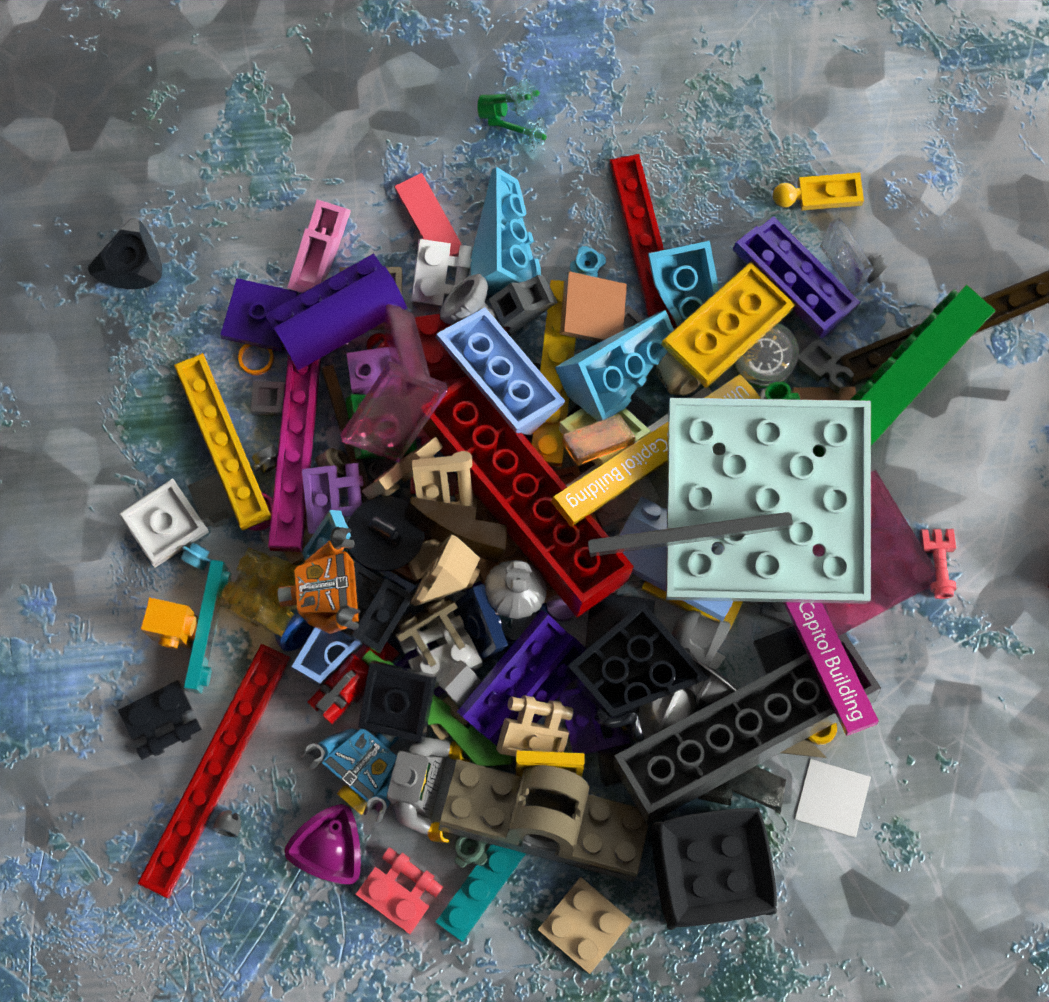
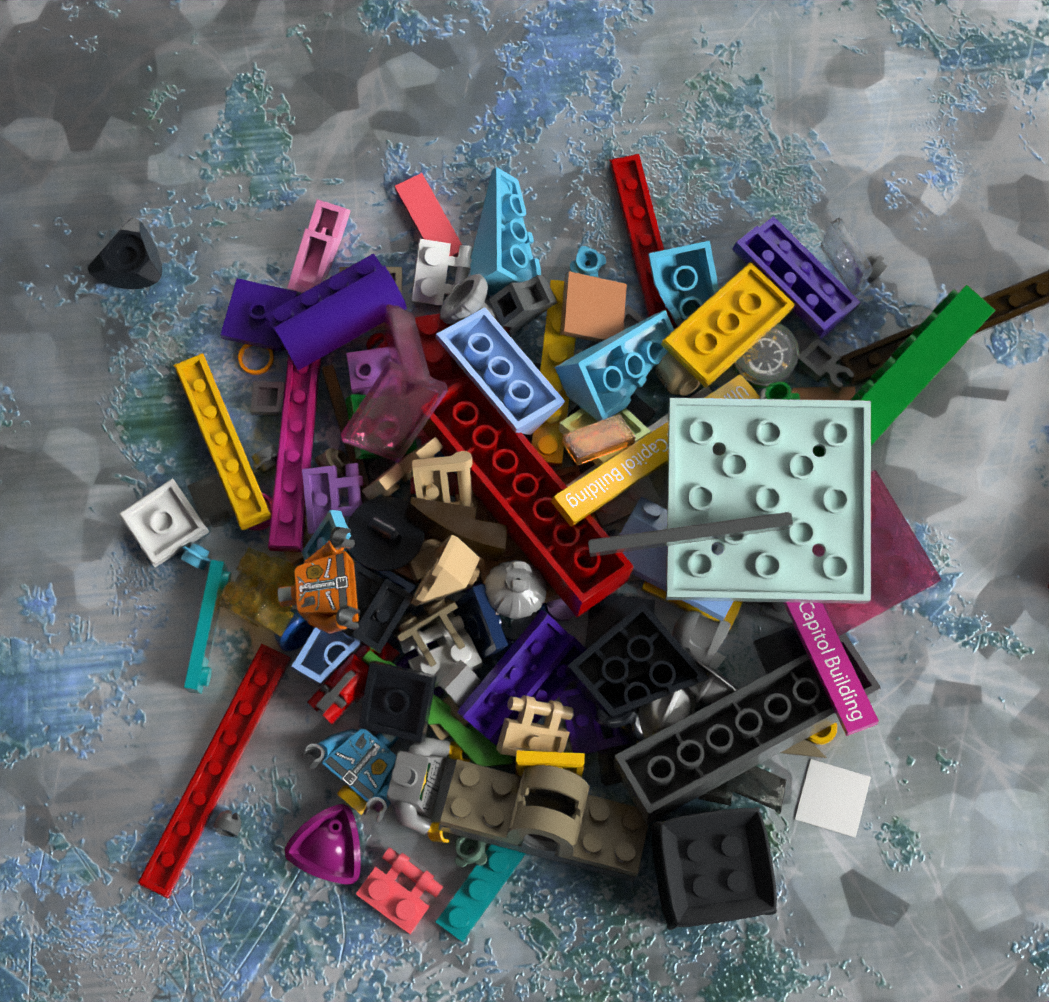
black plate [118,680,202,760] -> none
light orange brick [141,597,199,649] -> none
plant [477,77,548,153] -> none
tan plate [538,877,632,974] -> none
yellow plate [773,172,864,211] -> none
coral hinge [920,528,957,599] -> none

